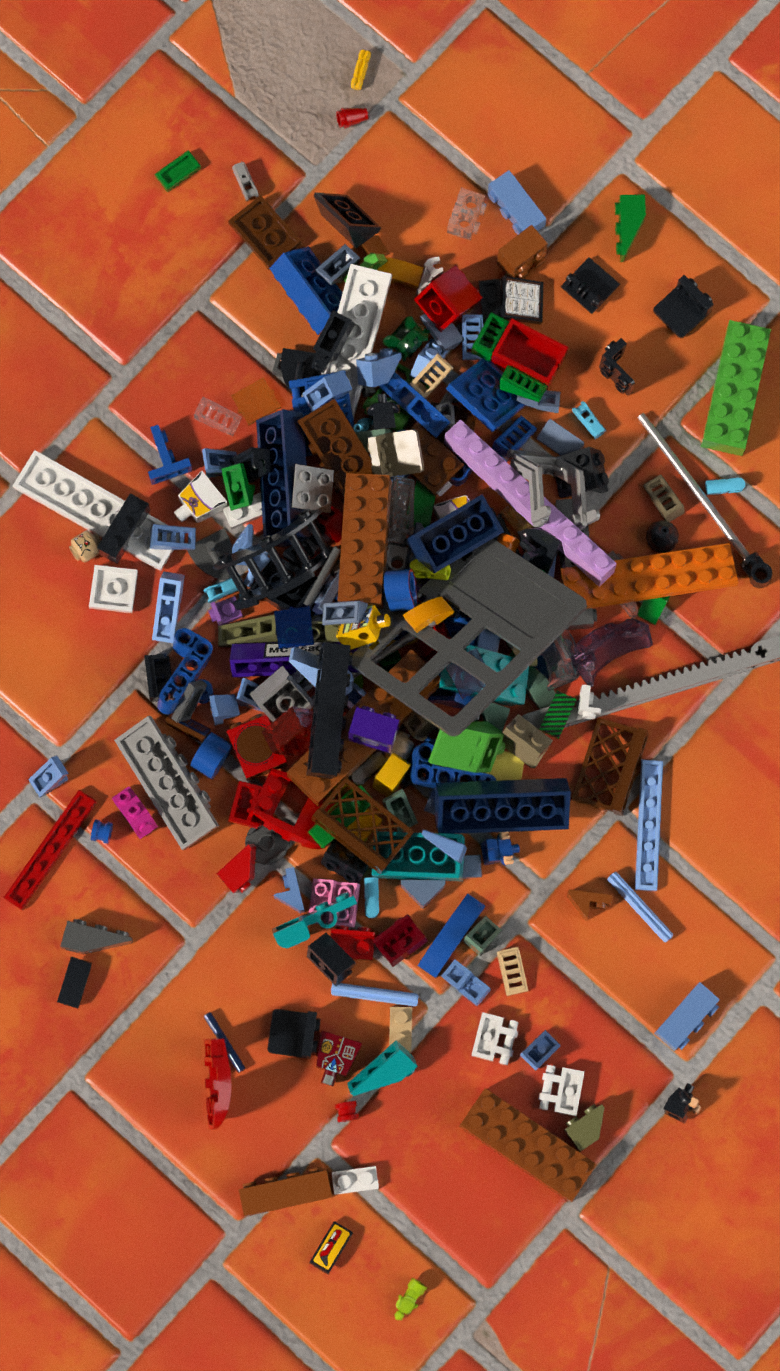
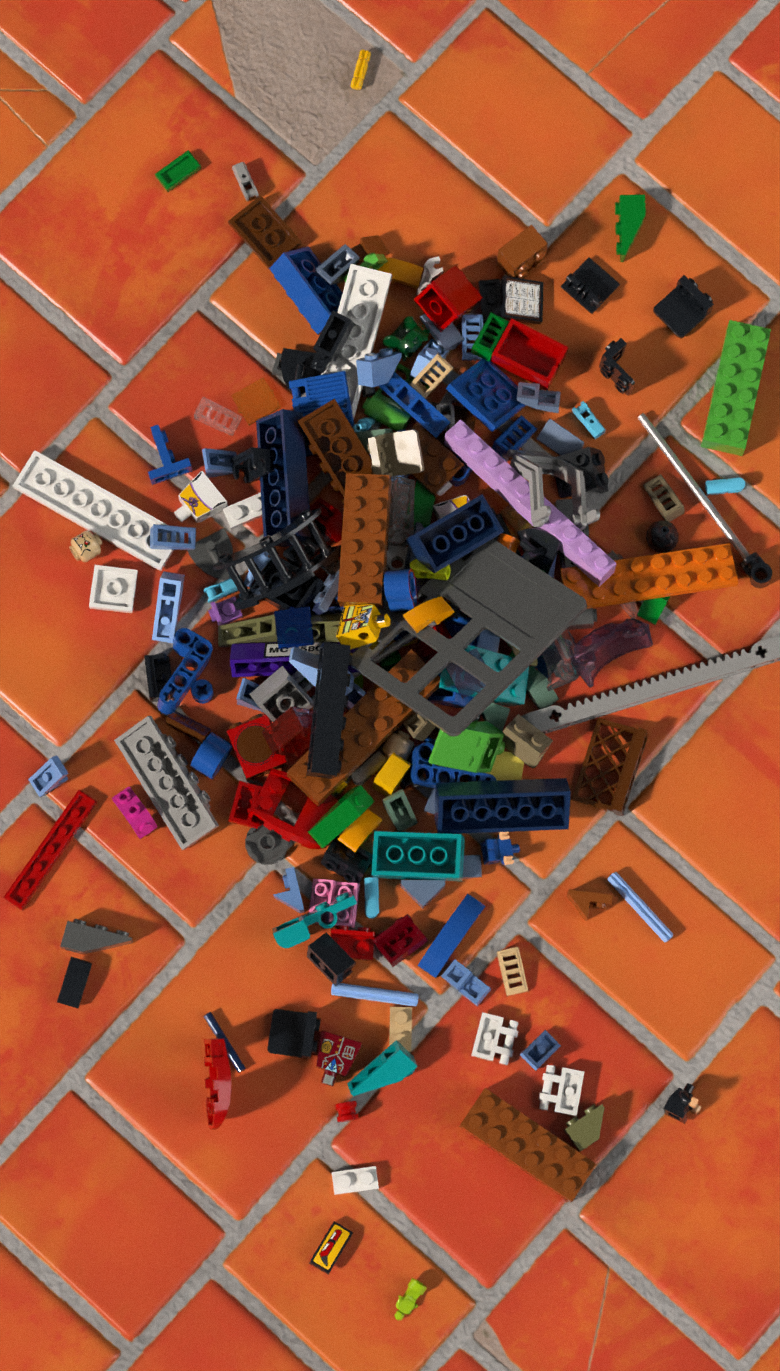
blue wheel [91,819,113,844] -> none
black arch [97,493,150,565] -> none
dark grey tile [171,680,207,723] -> none
medium blue slope [209,694,240,726] -> none
red slope [216,844,256,893] -> none
green slope [221,463,255,511] -> none
medium blue slope [232,524,253,566] -> none
dark orange brick [239,1167,333,1217] -> none
light grey hinge [292,464,334,513] -> none
medium blue slope [302,370,352,412] -> none
dark grey bar [304,546,341,607] -> none
reddish brown fence [311,777,414,875] -> none
black slope [314,192,381,248] -> none
sand blue slope [322,601,368,625] -> none
red cone [336,108,368,129] -> none
dark purple piece [348,706,399,753] -> none
black piece [366,394,400,430] -> none
medium blue slope [422,830,467,863] -> none
clear brick [447,188,487,240] -> none
sand green slope [463,916,502,956] -> none
medium blue brick [487,170,546,235] -> none
green slope [500,365,547,402] -> none
tile [539,691,577,740] -> none
white bracket [577,685,601,719] -> none
light blue tile [635,759,663,891] -> none
medium blue brick [654,982,720,1051] -> none

